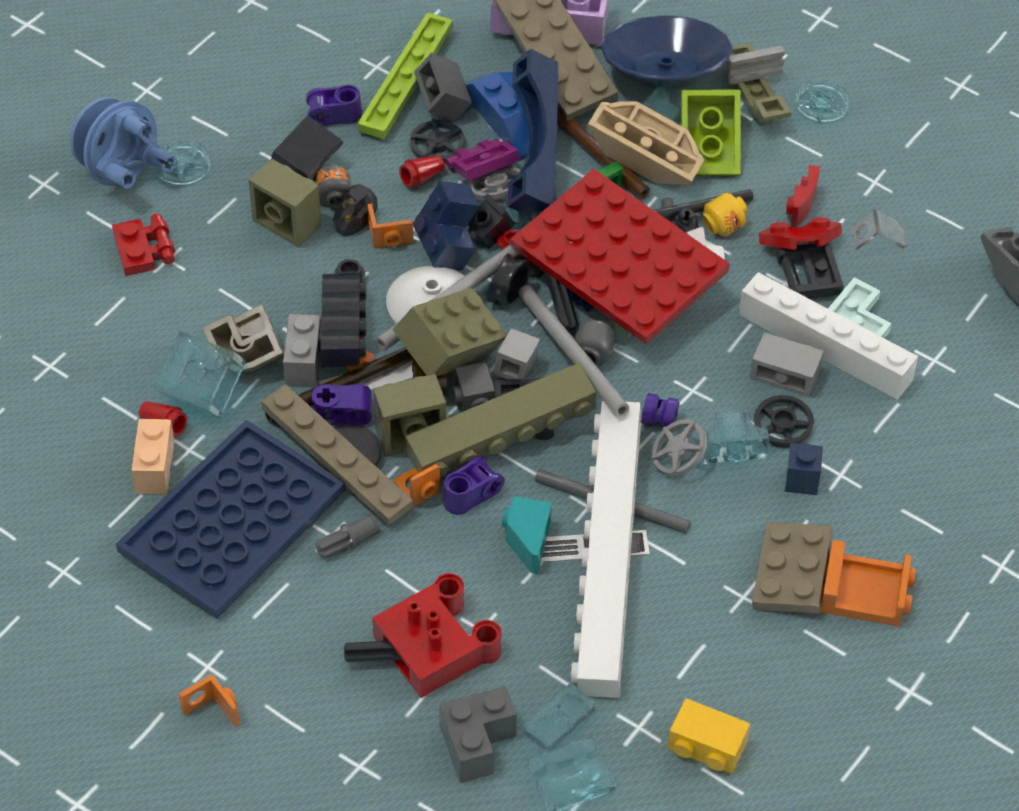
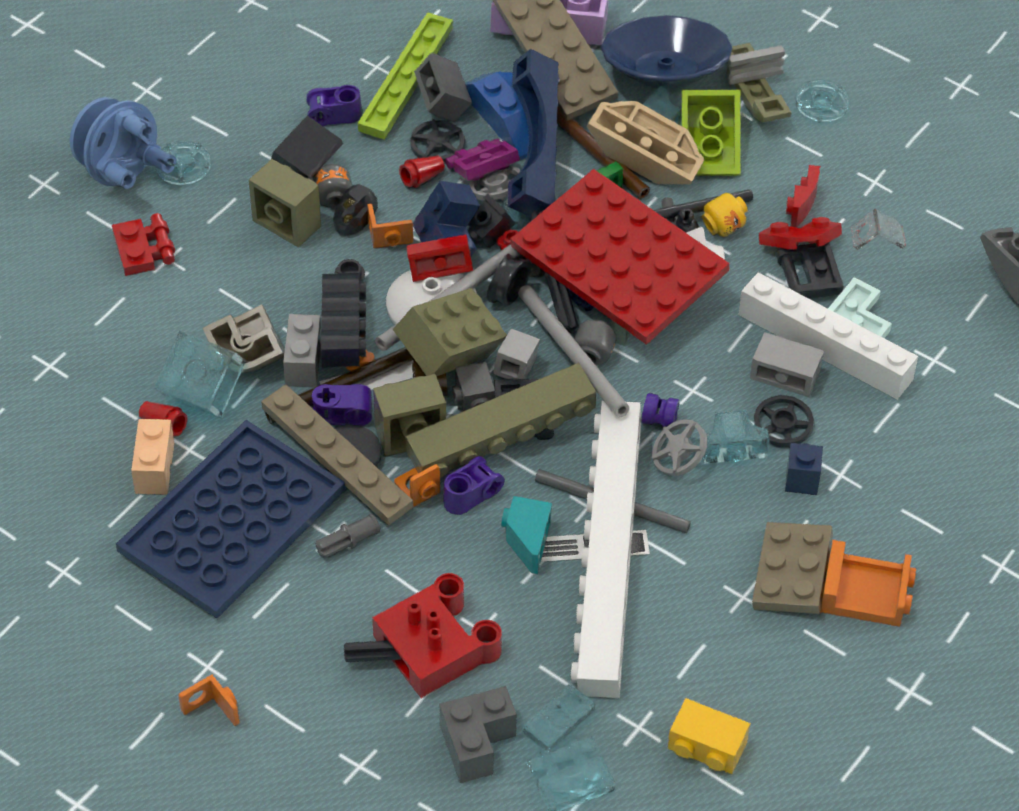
none -> red slope [407,235,473,282]

